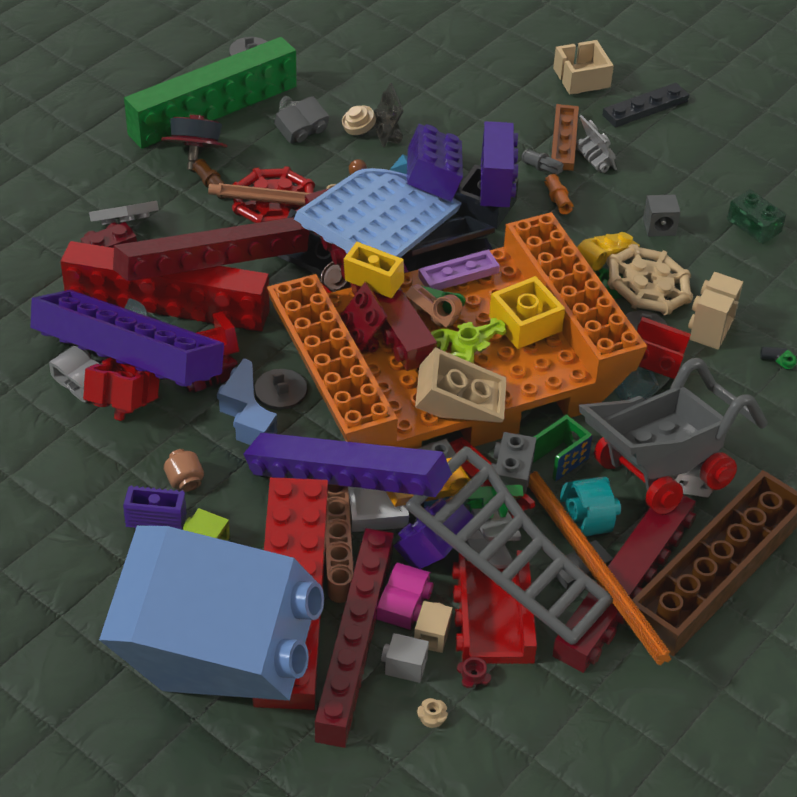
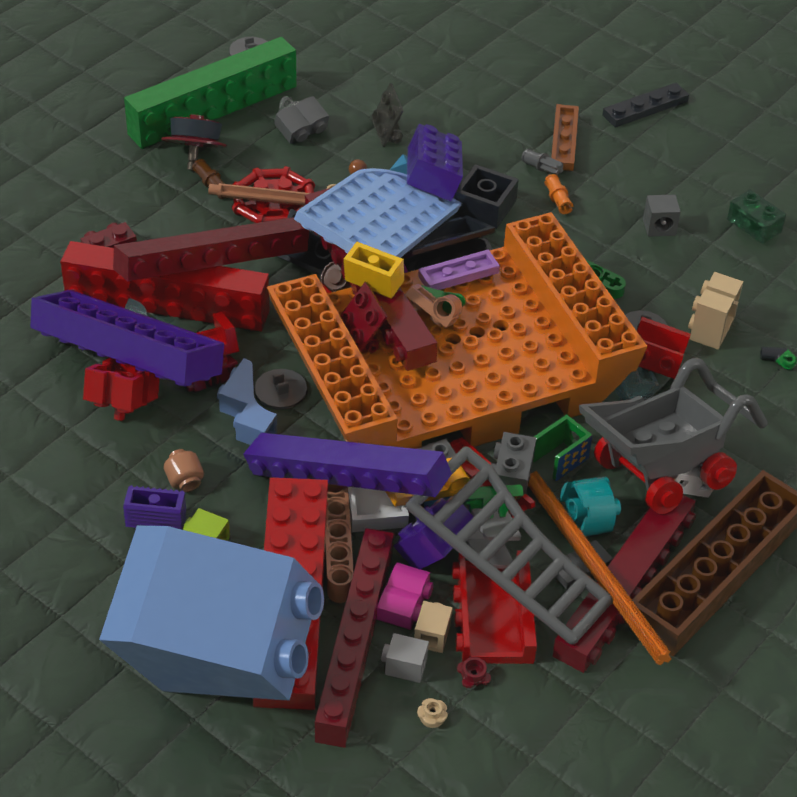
light grey brick [49,346,102,403] -> none
light grey plate [89,201,159,225] -> none
tan plate [342,105,376,135] -> none
tan slope [415,347,506,423] -> none
lime animal [431,318,506,364] -> none
dark purple brick [480,121,518,207] -> none
yellow brick [489,276,565,349] -> none
tan piece [553,40,614,95] -> none
light grey hinge [576,115,617,173] -> none
yellow plate [577,232,640,271] -> none
tan plate [606,244,693,315] -> none

